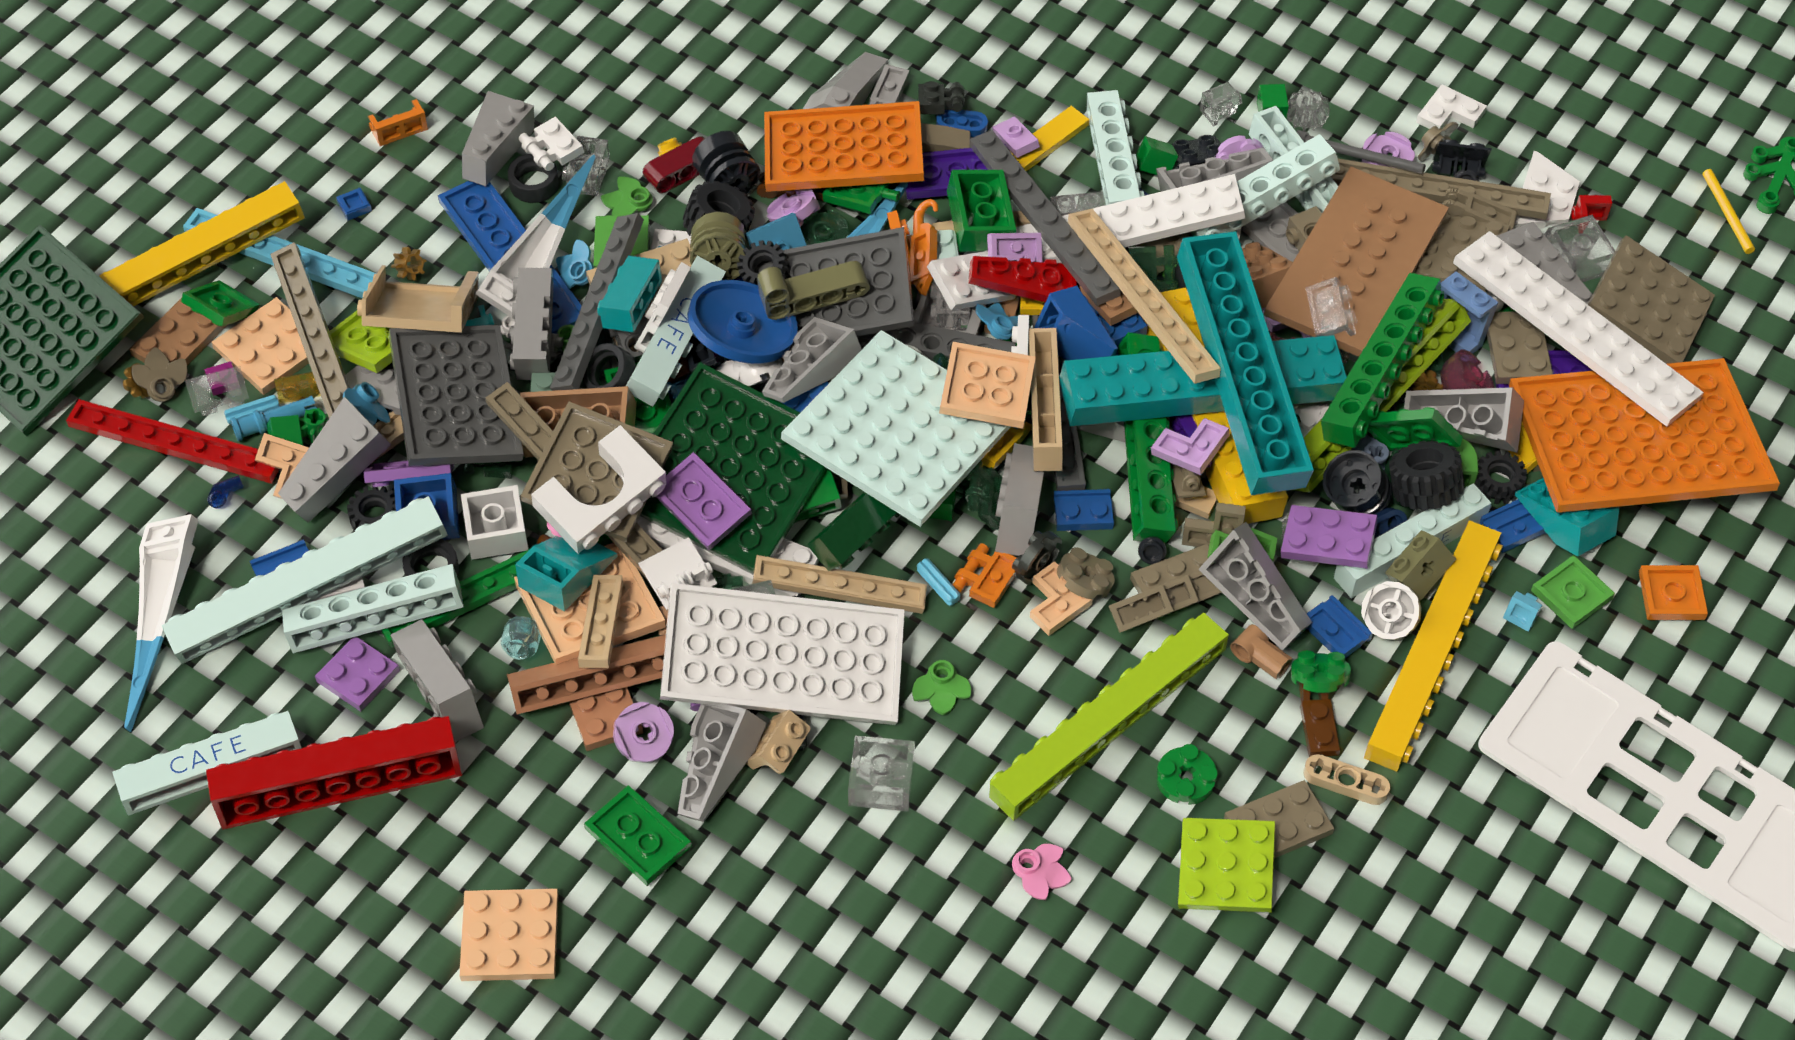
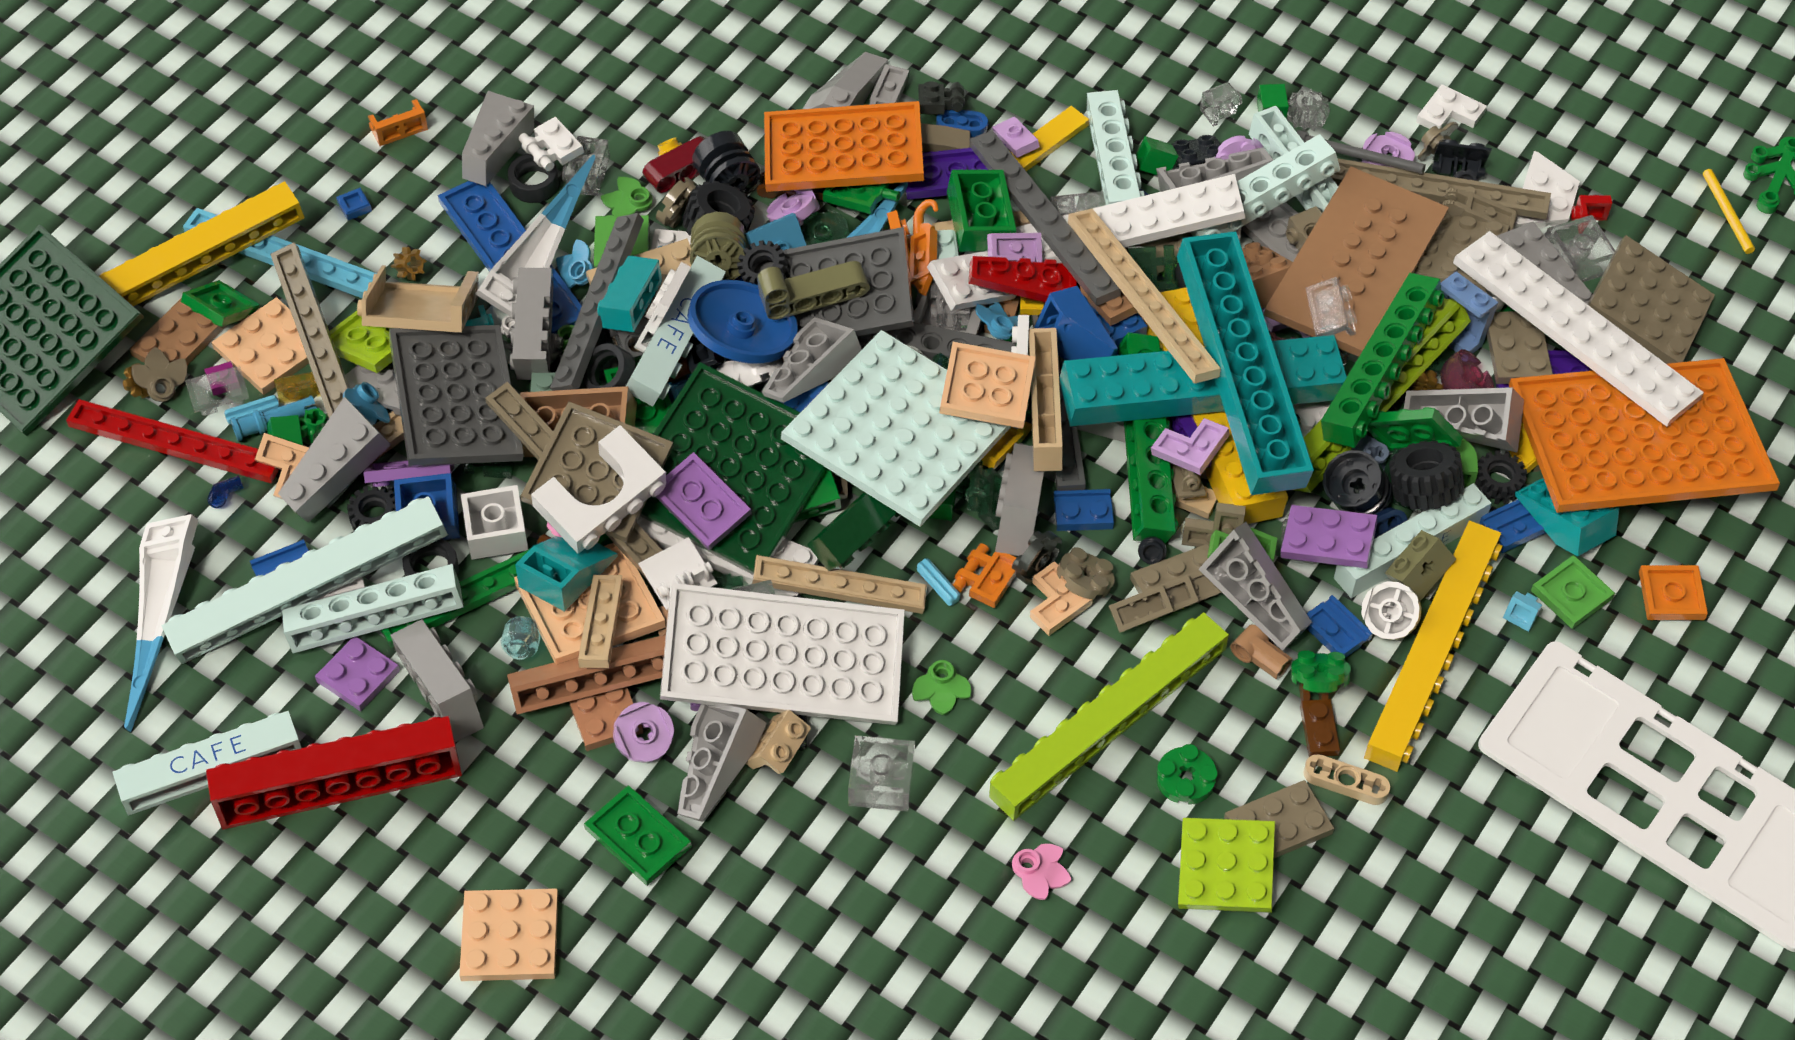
none -> dark tan plate [656,177,697,229]

